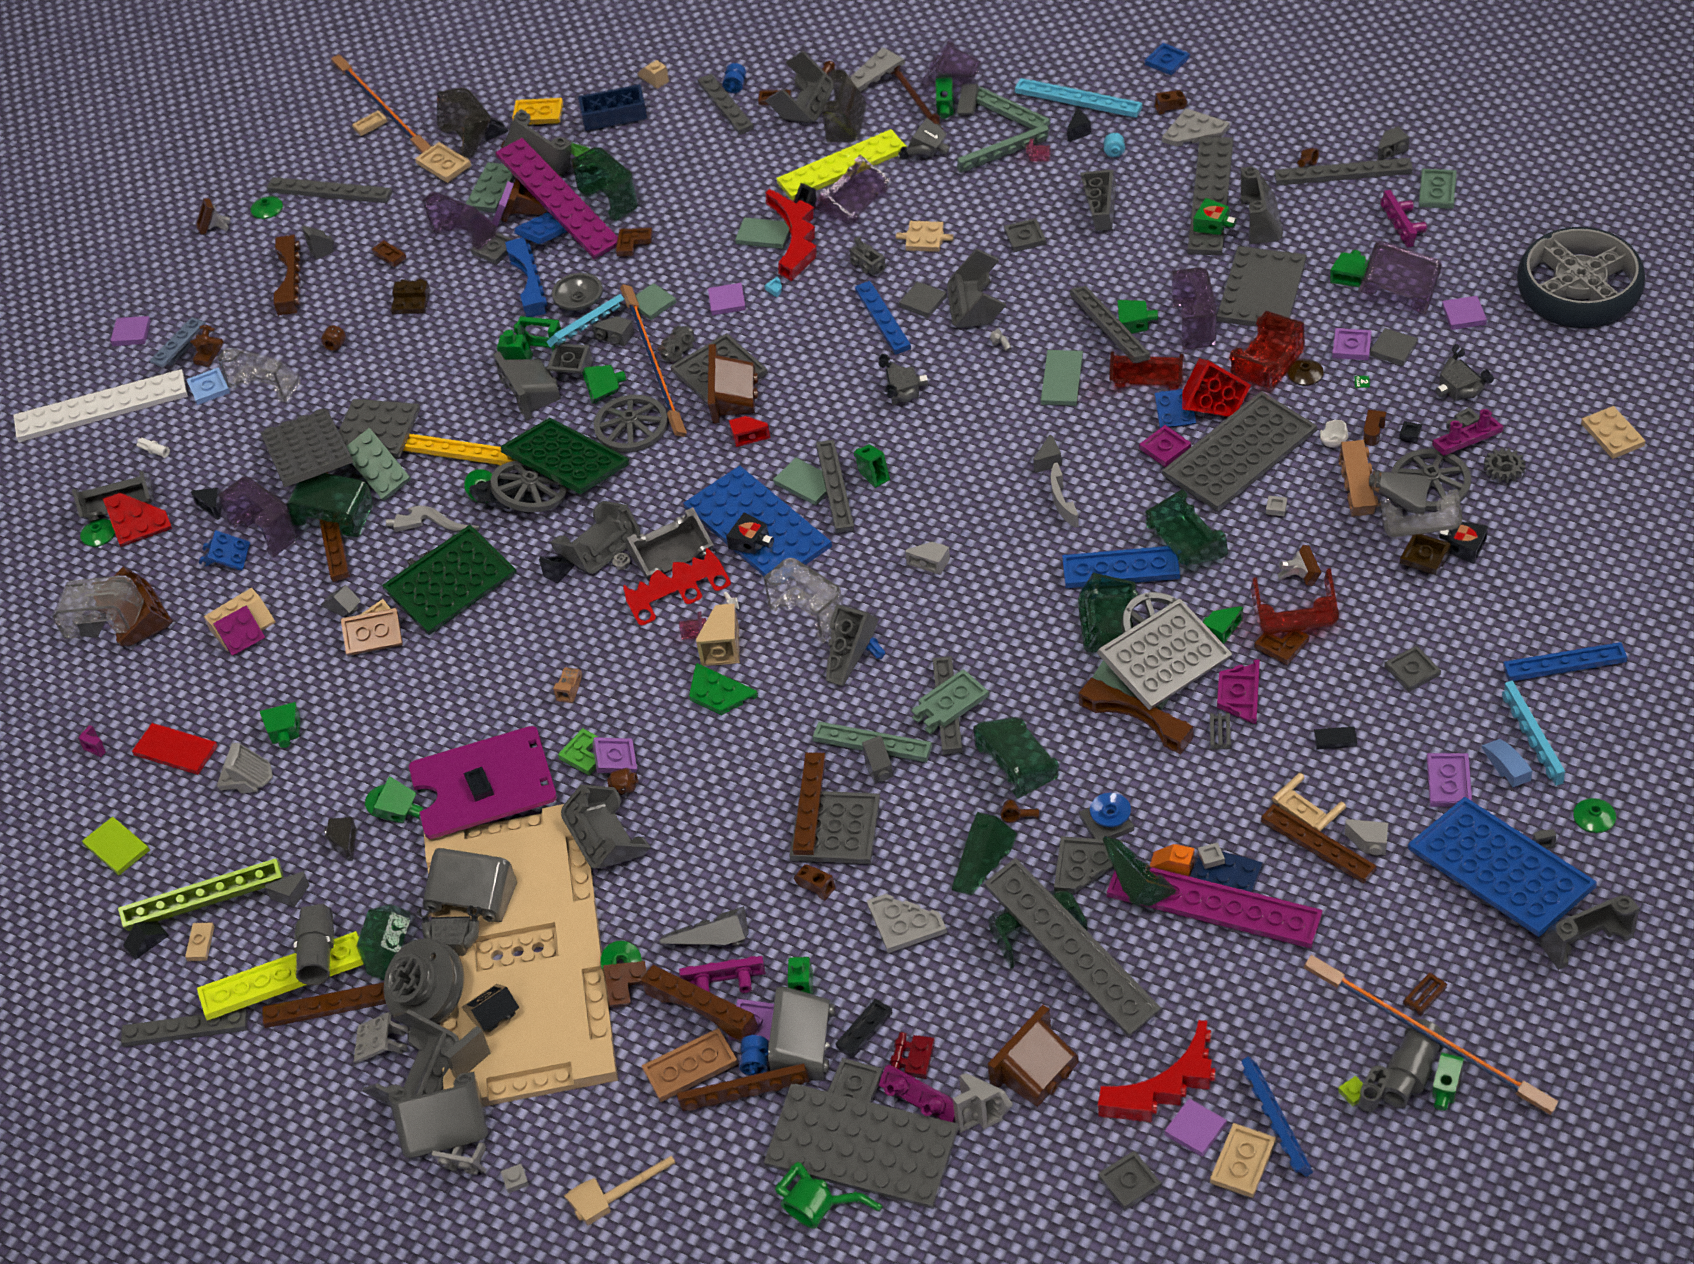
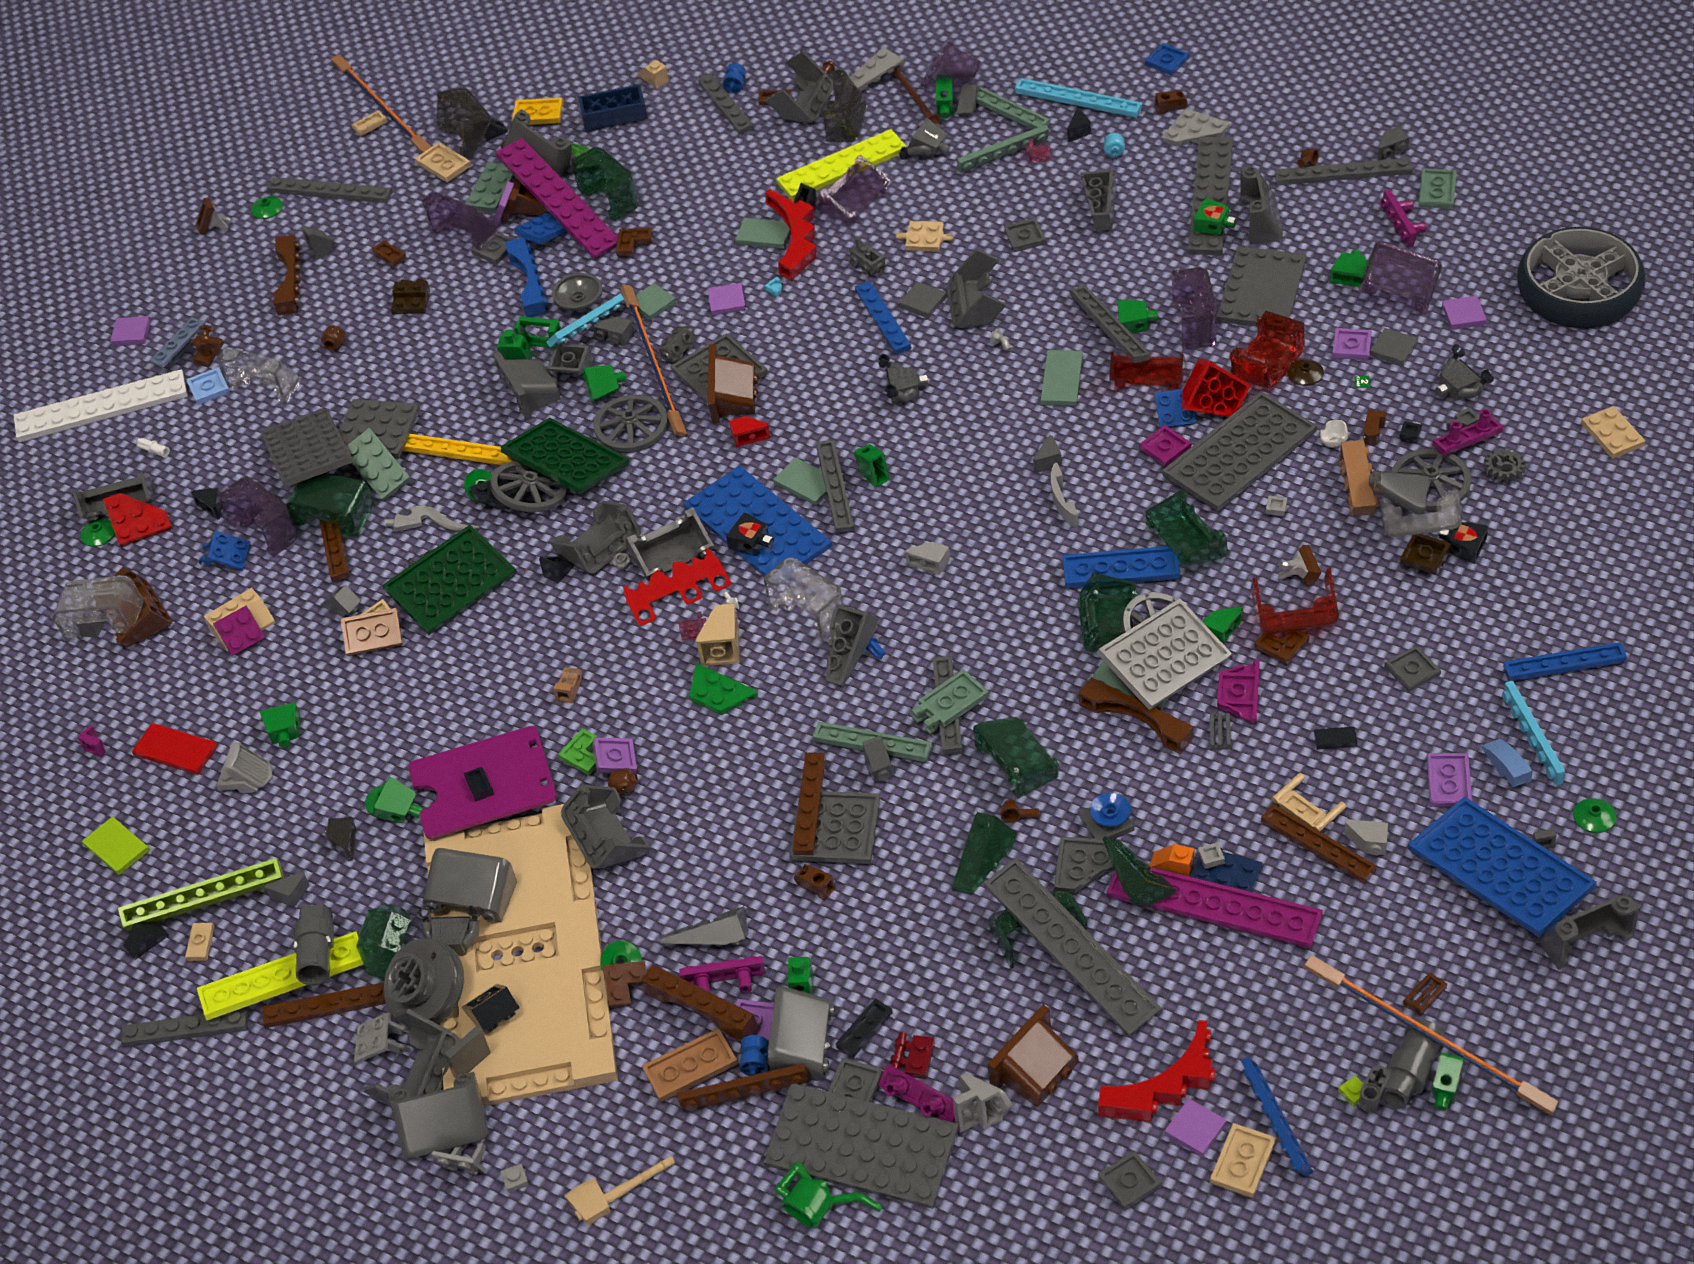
light grey plate [866,894,947,953] -> none

